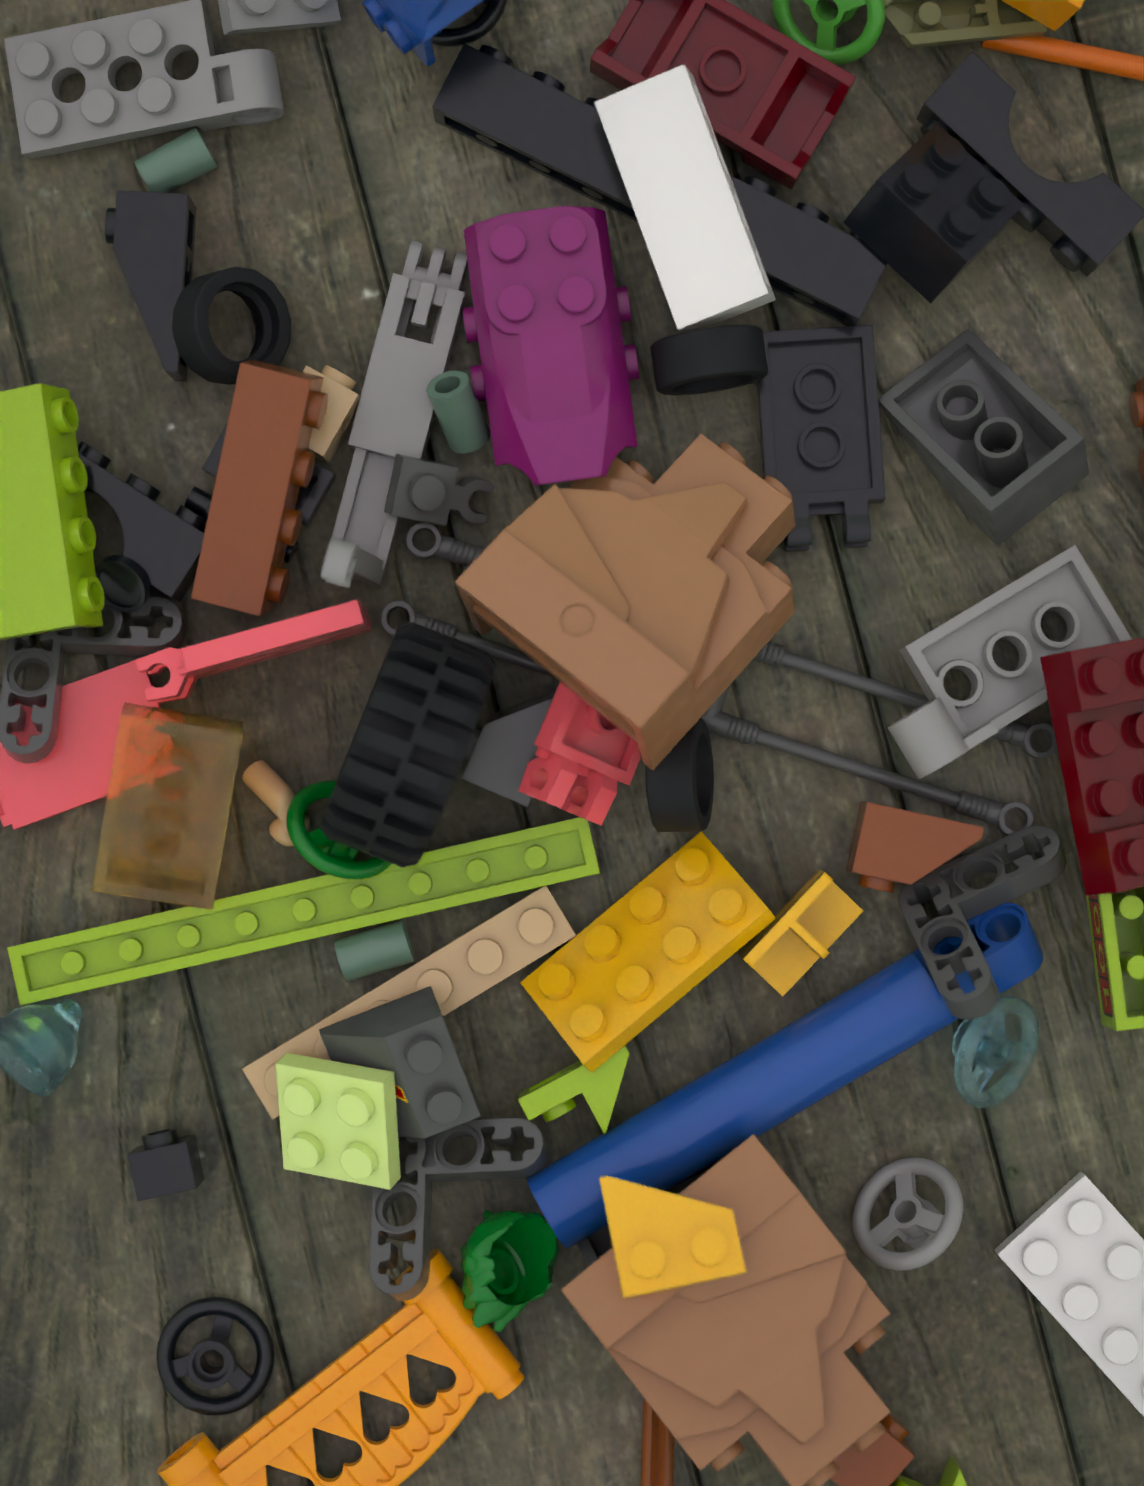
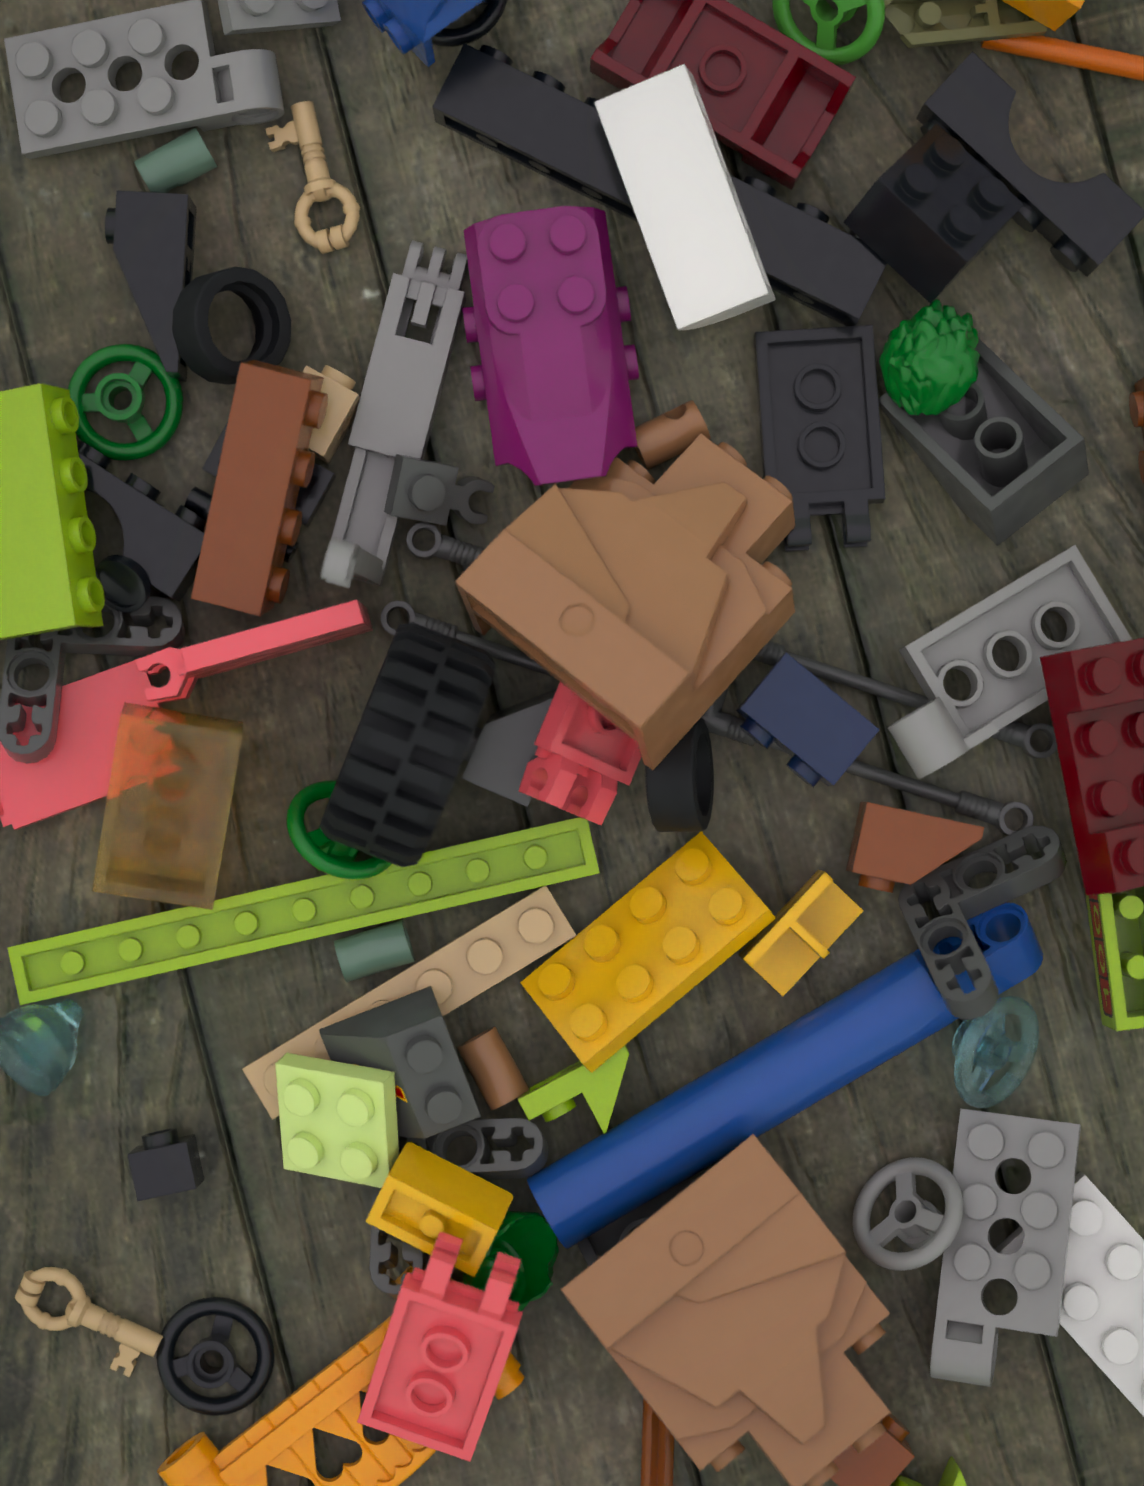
tan arm [242,760,310,847] -> none
sand green piece [426,370,490,454] -> none
yellow wing [599,1176,746,1299] -> none
black tyre [650,324,768,395] -> none
none -> tan piece [15,1267,163,1377]
none -> green piece [68,344,183,461]
none -> tan piece [265,101,360,254]
none -> coral tile [357,1232,523,1462]
none -> yellow panel [365,1142,514,1277]
none -> medium nougat piece [457,1026,529,1110]
none -> medium nougat piece [634,400,711,470]
none -> dark blue brick [736,652,880,788]
none -> green hair [879,299,980,416]
none -> light grey hinge [930,1108,1081,1387]

